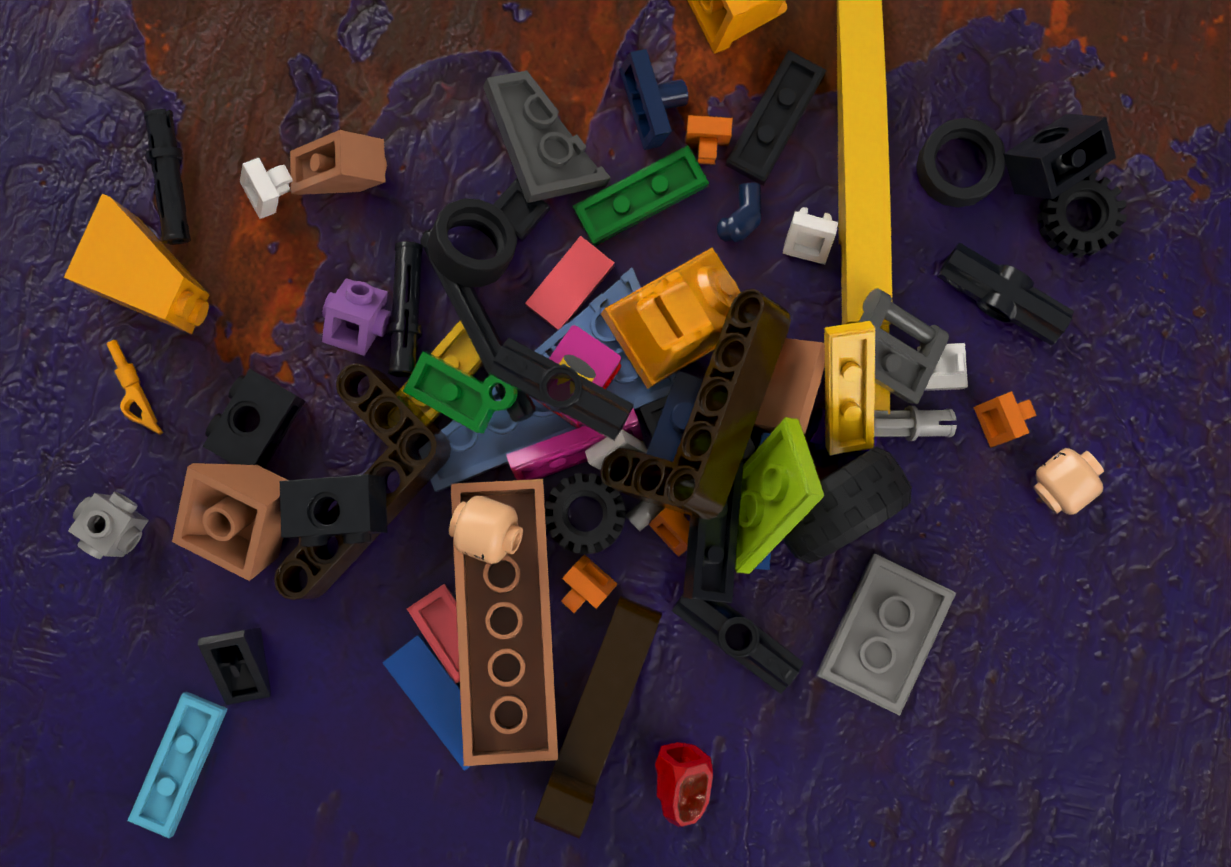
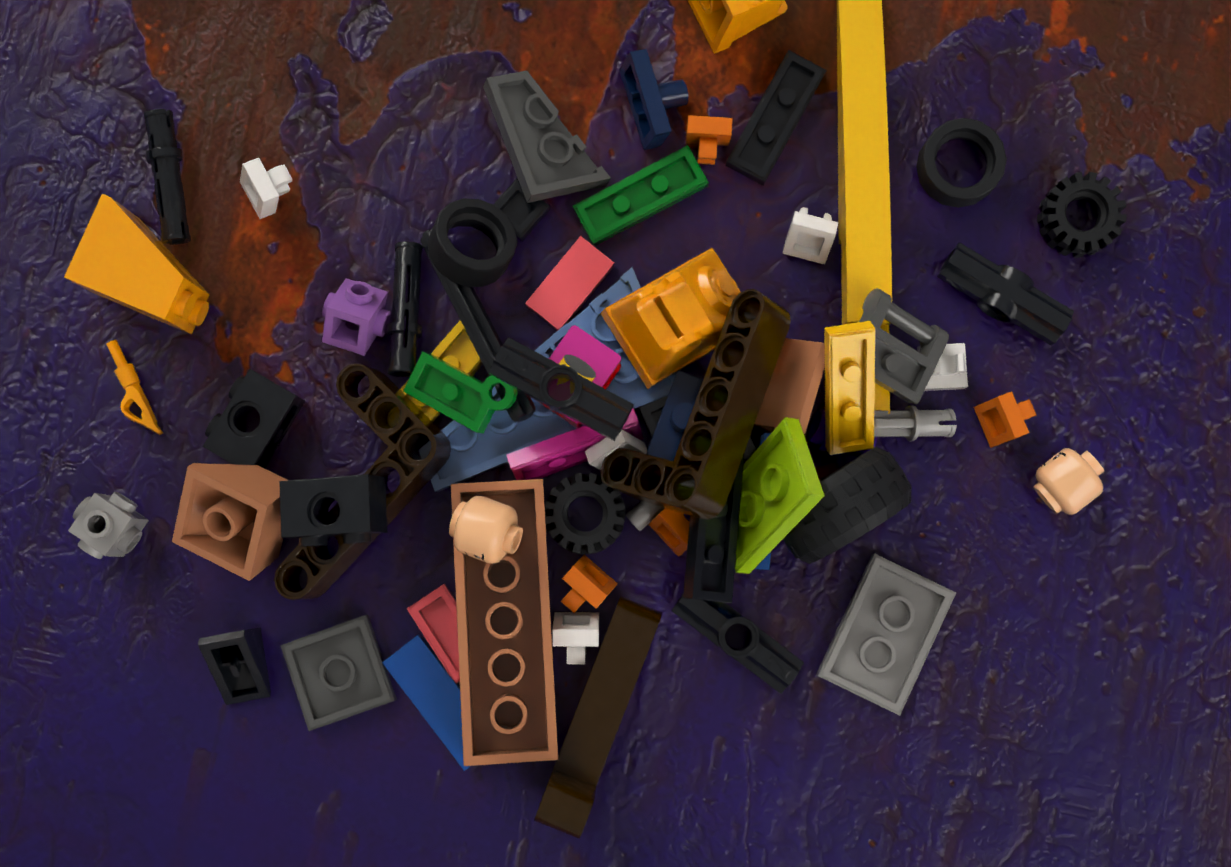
medium azure tile [127,692,227,838] -> none
nougat slope [290,130,387,195] -> none
red rock [655,742,713,827] -> none
dark blue arm [717,183,761,242] -> none
black brick [1003,114,1116,199] -> none
none -> dark grey tile [280,615,397,731]
none -> white tile [553,612,599,664]

